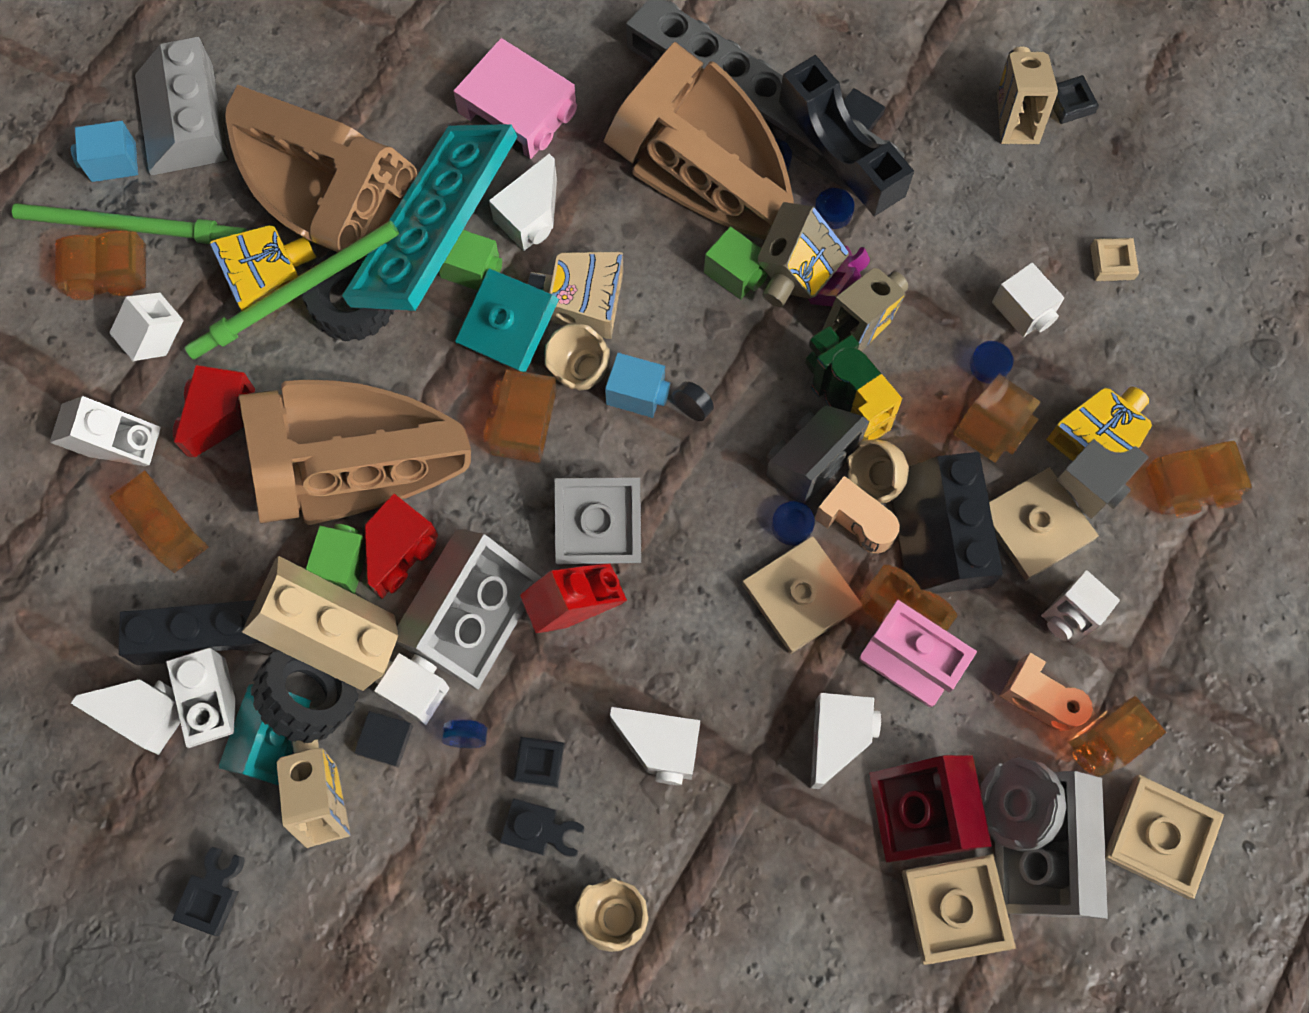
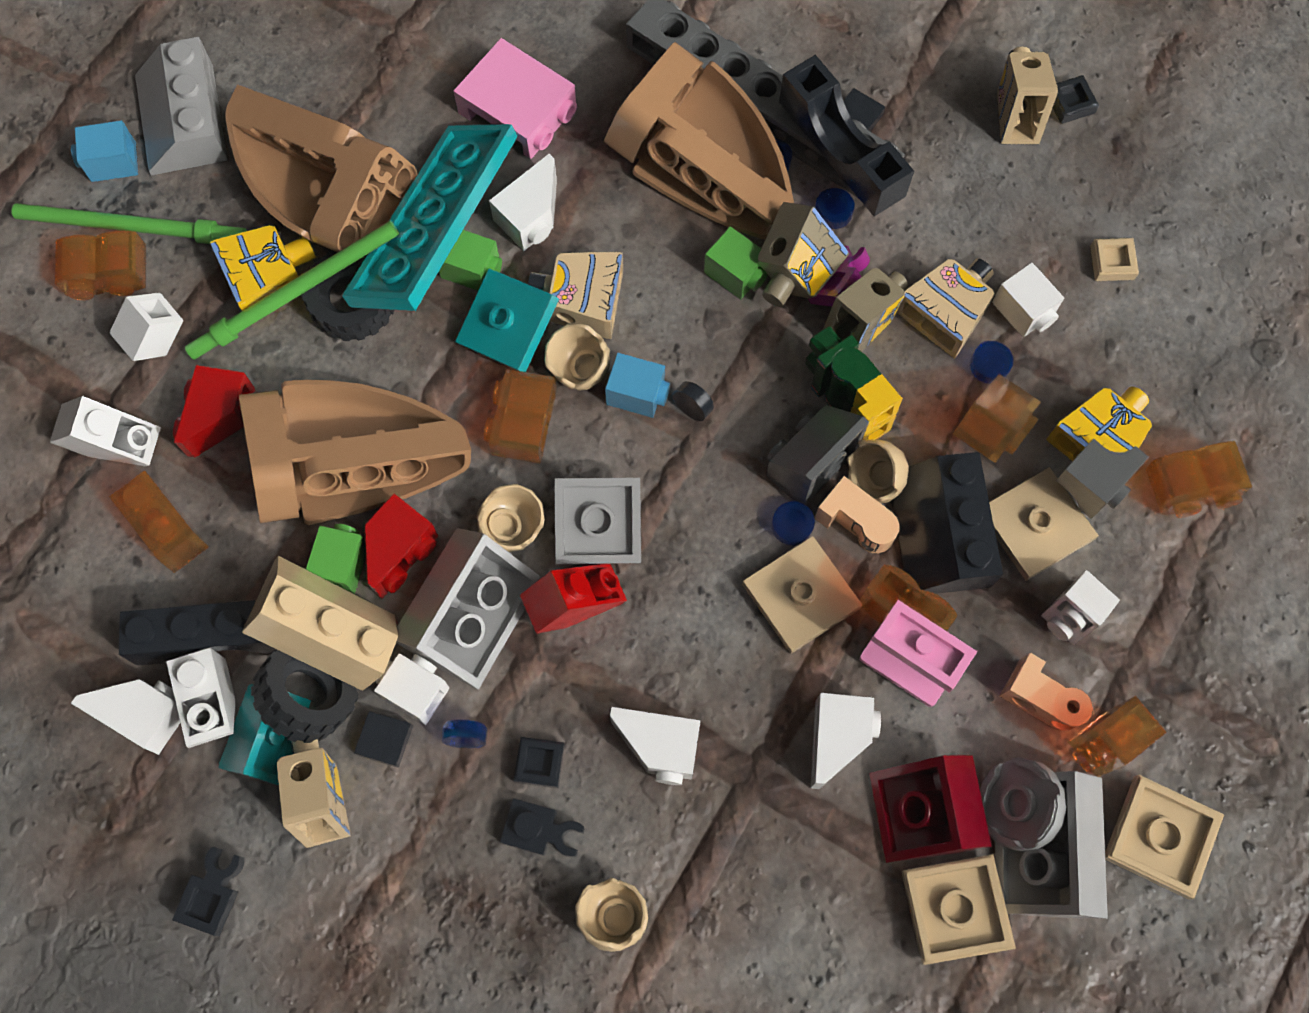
none -> tan hair [476,484,545,552]
none -> tan torso [896,259,995,359]

